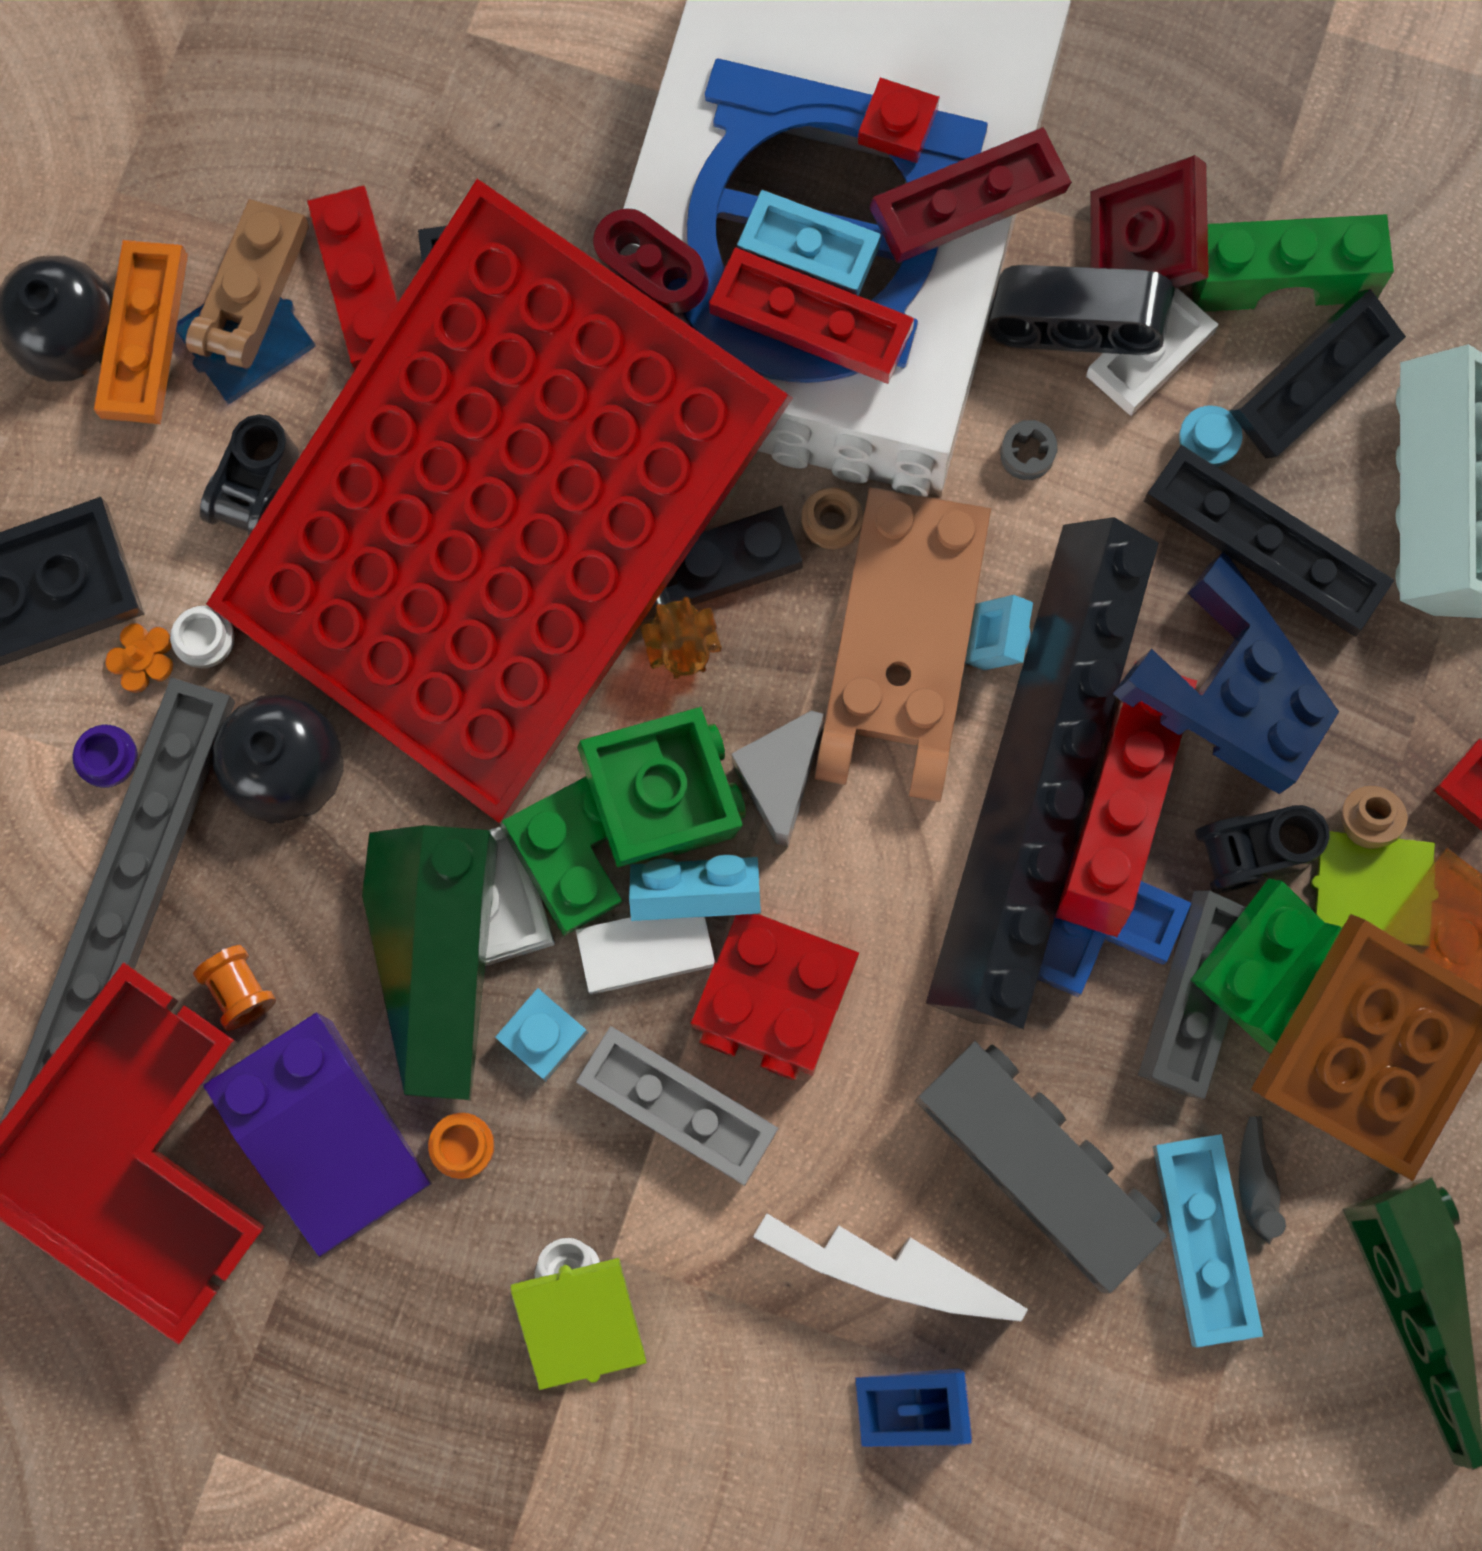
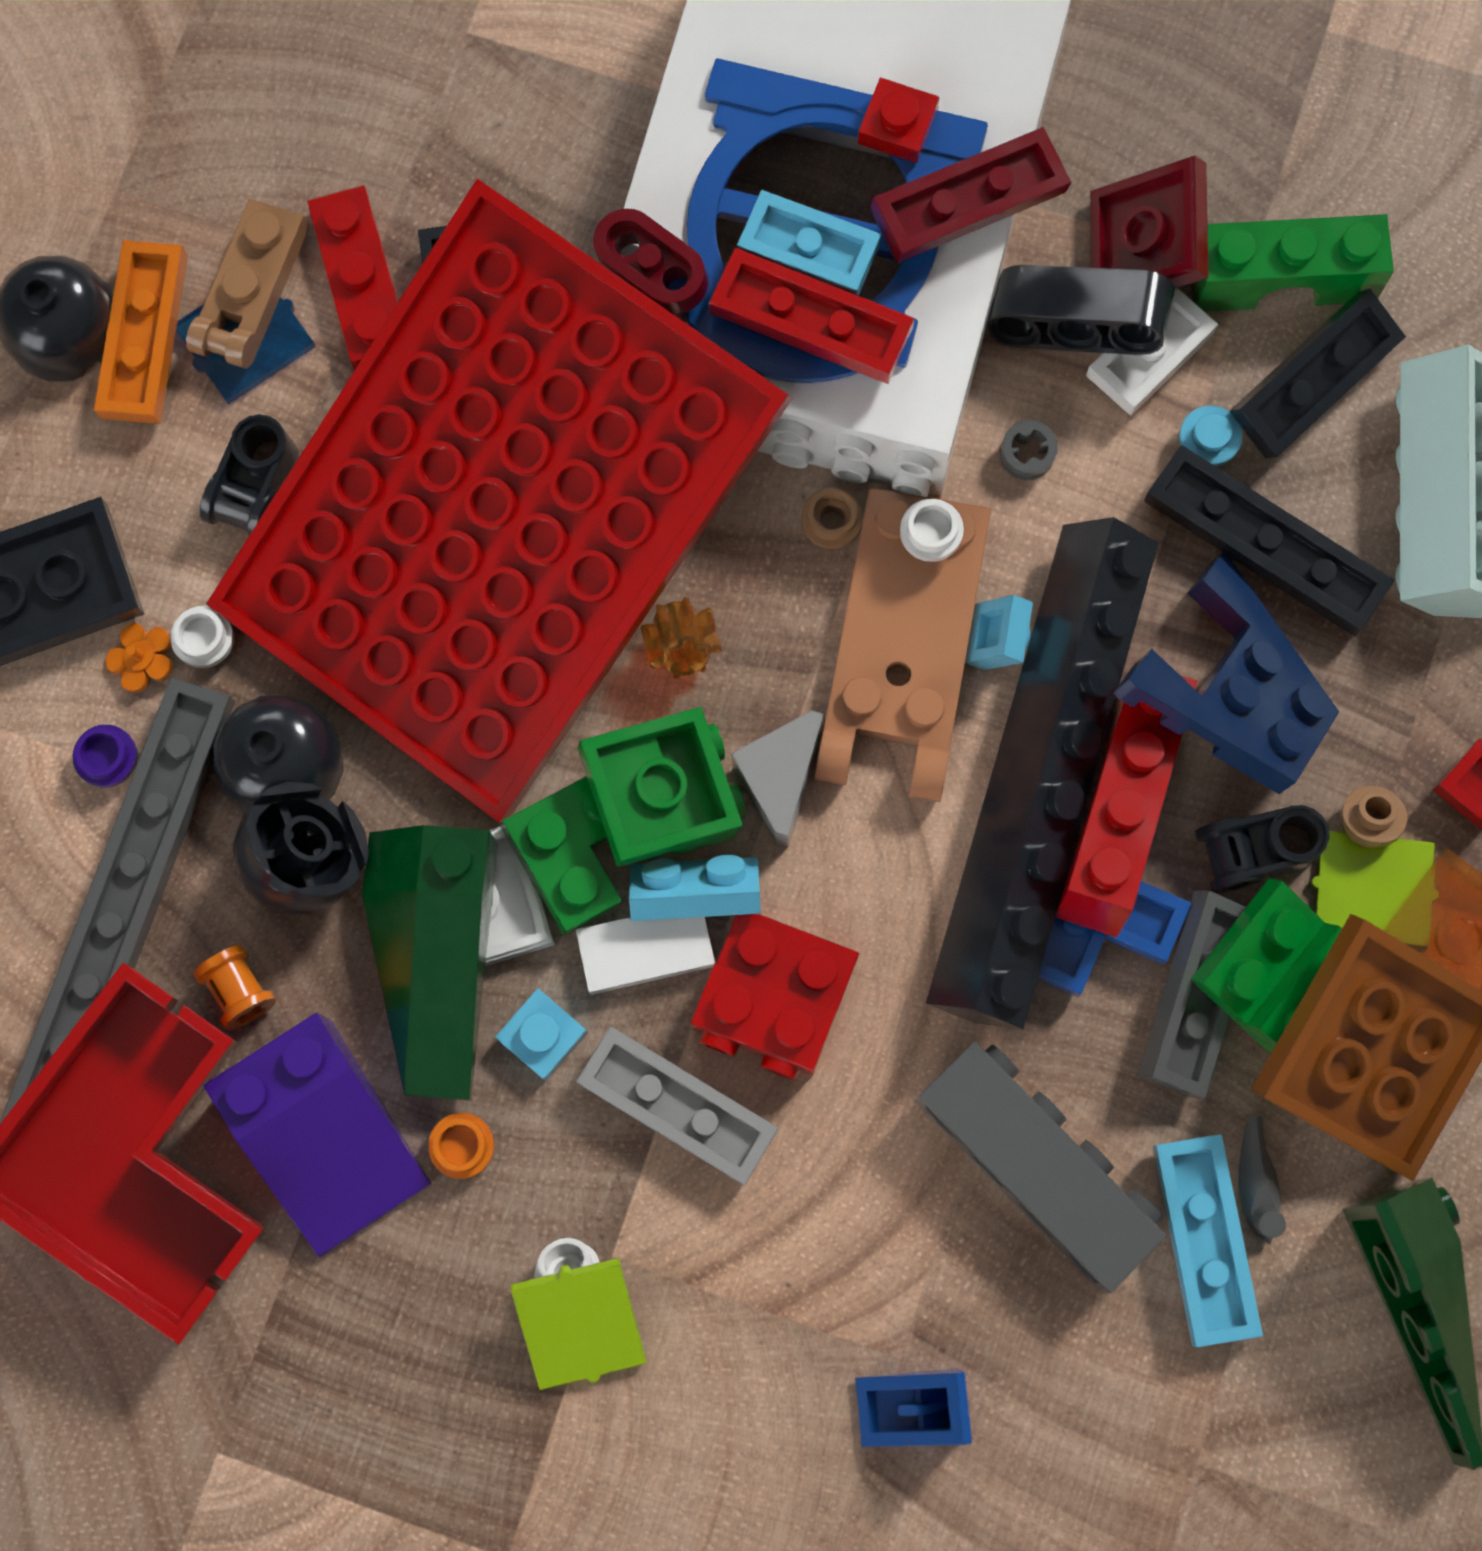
black plate [644,505,803,620] -> none
white slope [753,1214,1028,1321] -> none
none -> black cylinder [232,781,369,914]
none -> white plate [900,499,964,562]

